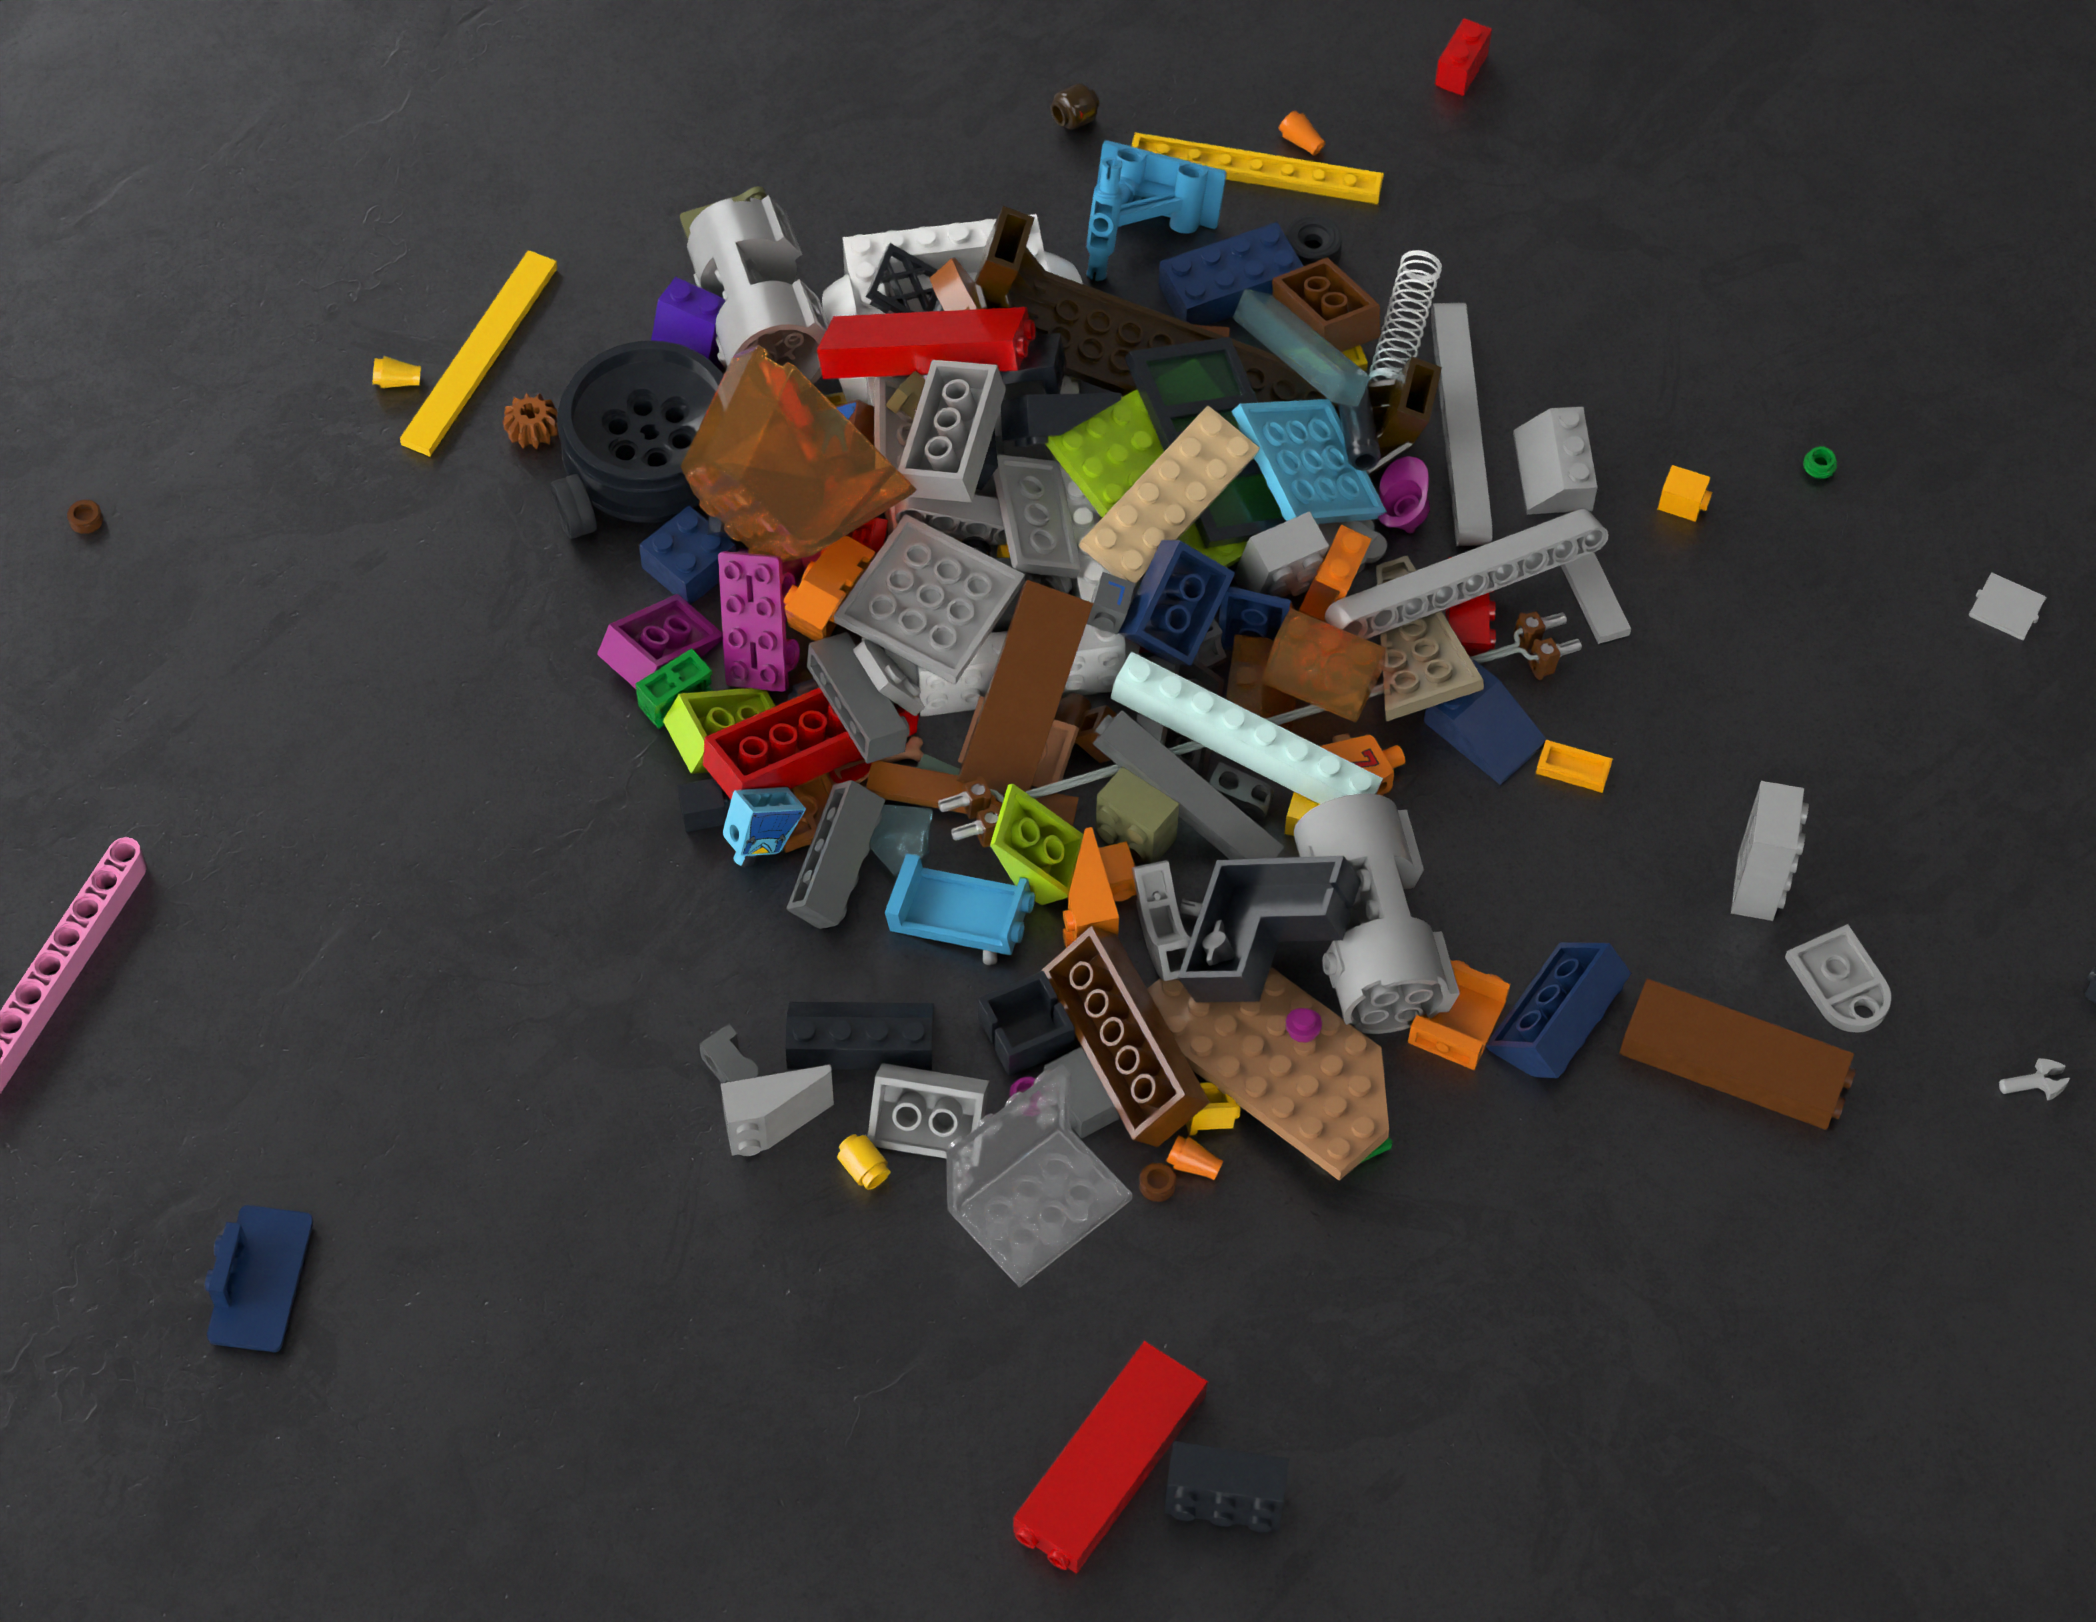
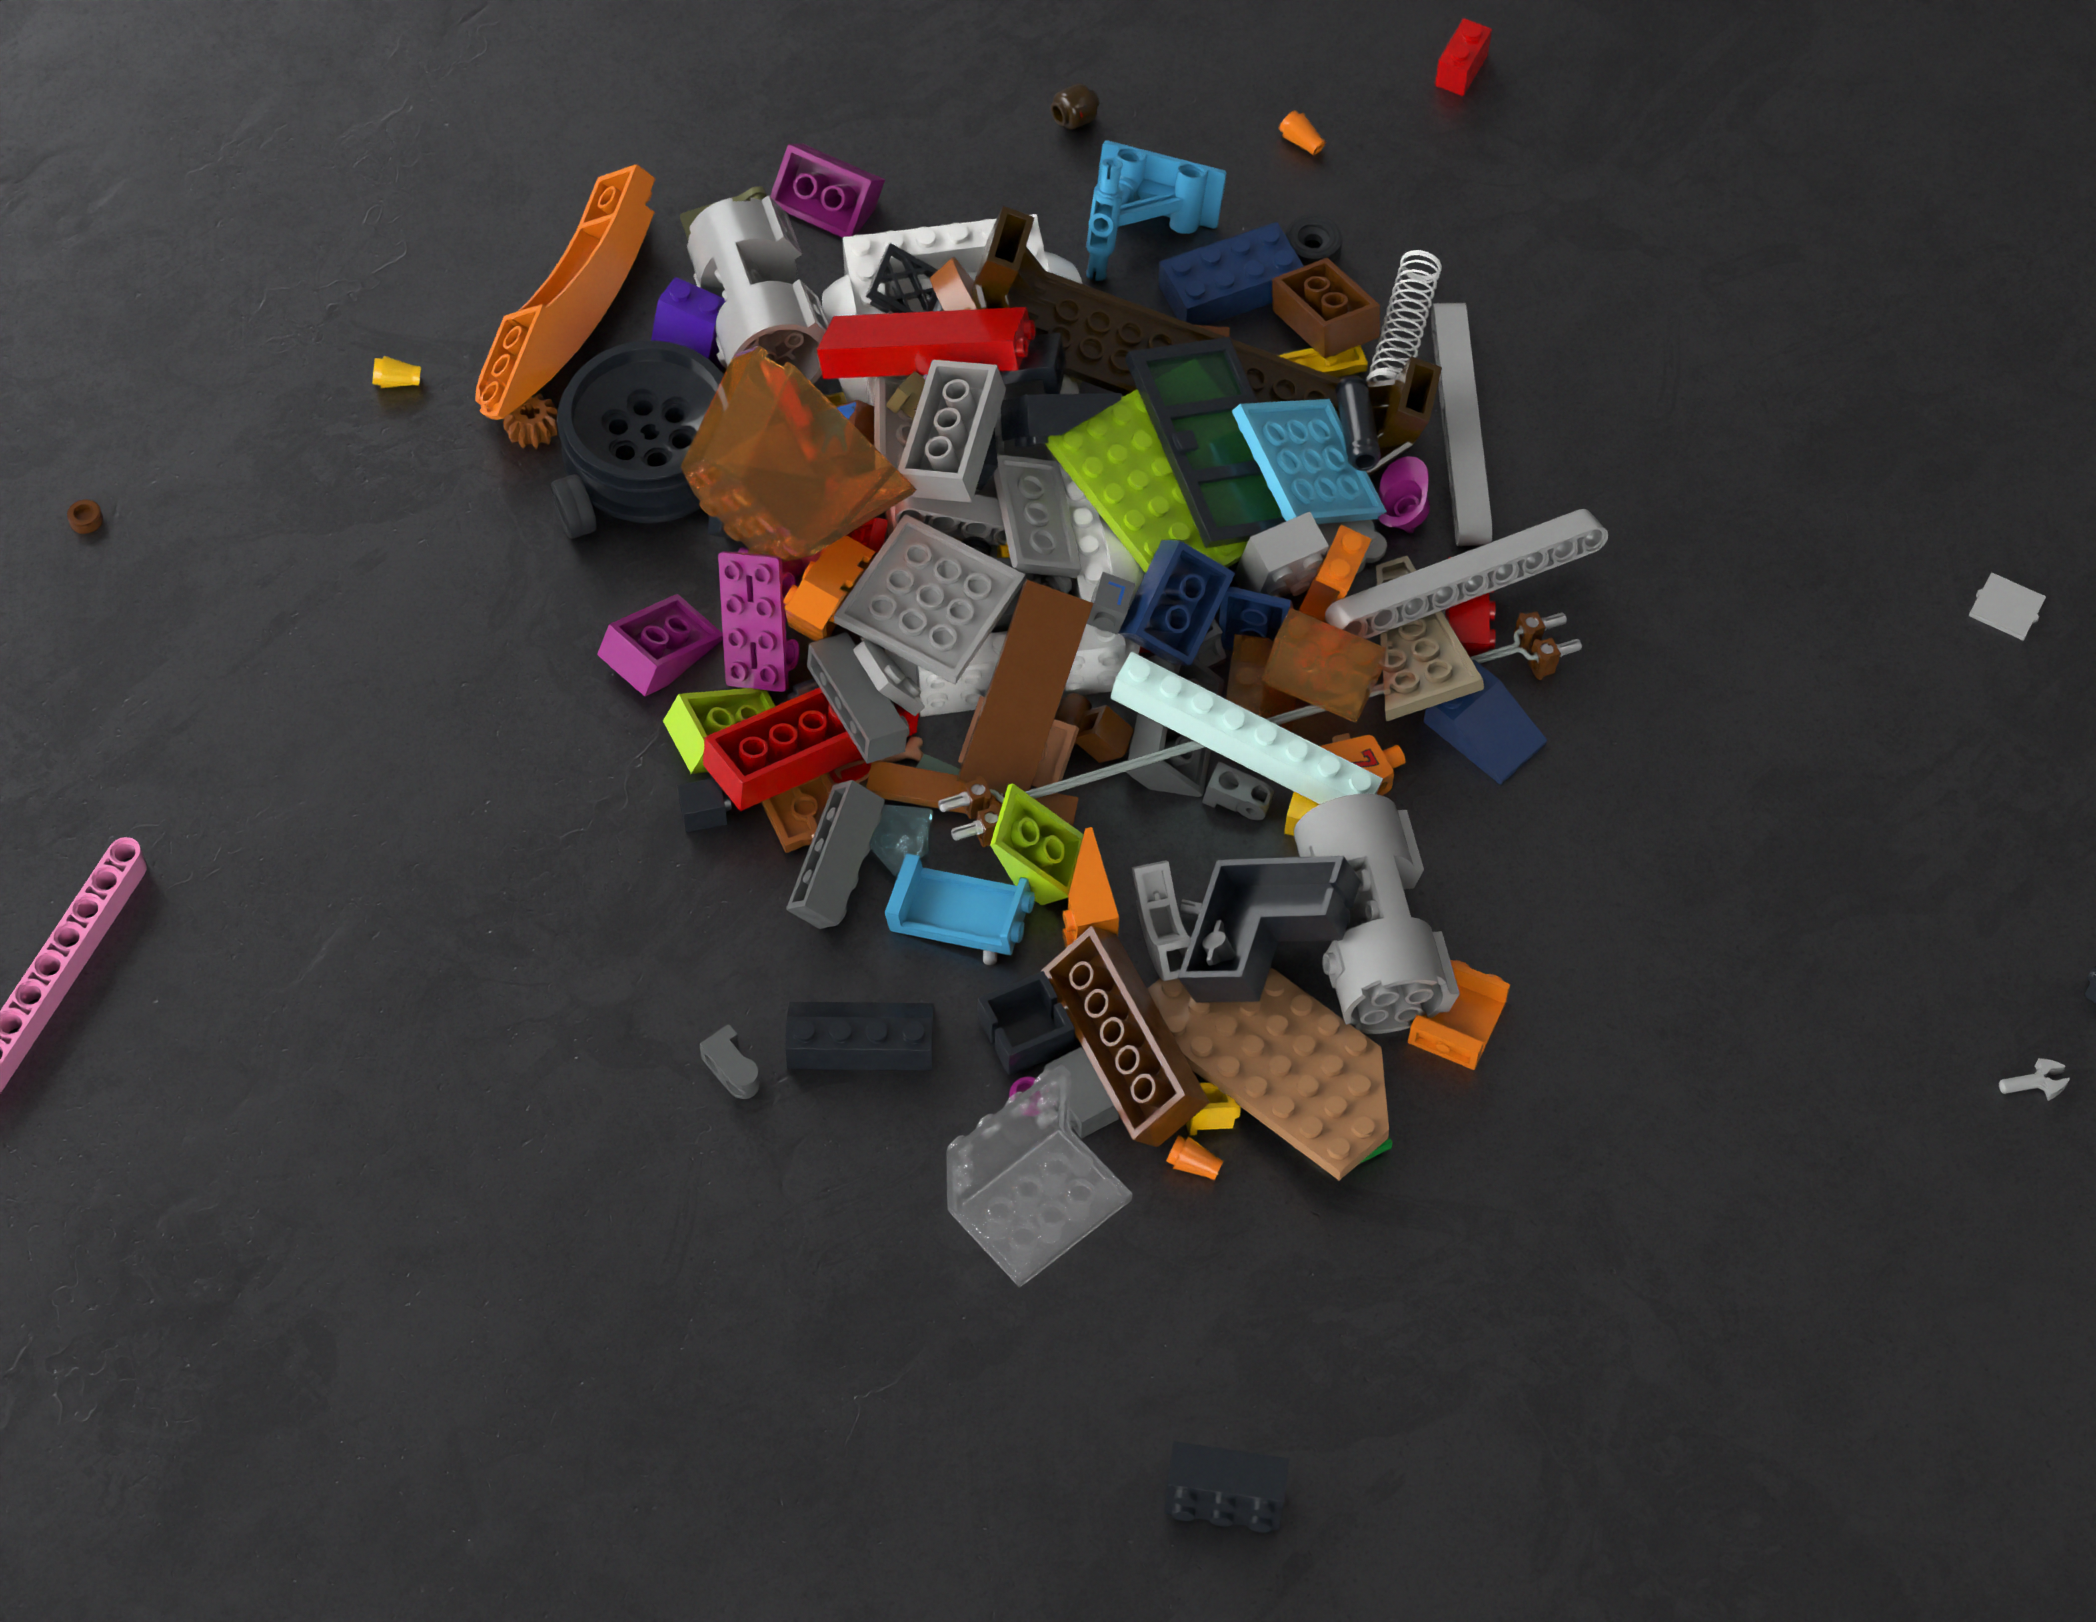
dark blue bracket [205,1205,313,1352] -> none
yellow tile [400,250,557,456] -> none
green hinge [635,648,713,729] -> none
dark blue brick [639,506,736,605] -> none
light grey slope [721,1065,834,1156] -> none
medium azure torso [723,787,806,868] -> none
yellow brick [837,1134,890,1190] -> none
light grey slope [867,1063,990,1163] -> none
red brick [1013,1341,1208,1574] -> none
tan plate [1079,406,1260,586] -> none
dark grey brick [1092,710,1284,860] -> none
olive brick [1095,766,1179,864] -> none
orange brick [1099,841,1137,901] -> none
yellow tile [1132,132,1384,204] -> none
reddish brown tile [1139,1163,1176,1202] -> none
clear light blue brick [1233,289,1370,407] -> none
magenta plate [1285,1008,1322,1043] -> none
dark blue slope [1486,942,1632,1078] -> none
light grey slope [1513,407,1598,514] -> none
light orange tile [1536,740,1613,793] -> none
light grey tile [1561,553,1631,644] -> none
reddish brown brick [1619,979,1856,1130] -> none
light orange brick [1658,465,1713,522] -> none
light grey brick [1731,781,1809,921] -> none
light grey tile [1785,924,1891,1032] -> none
green plate [1803,447,1837,479] -> none
none -> orange slope [475,164,656,420]
none -> magenta slope [770,144,885,237]

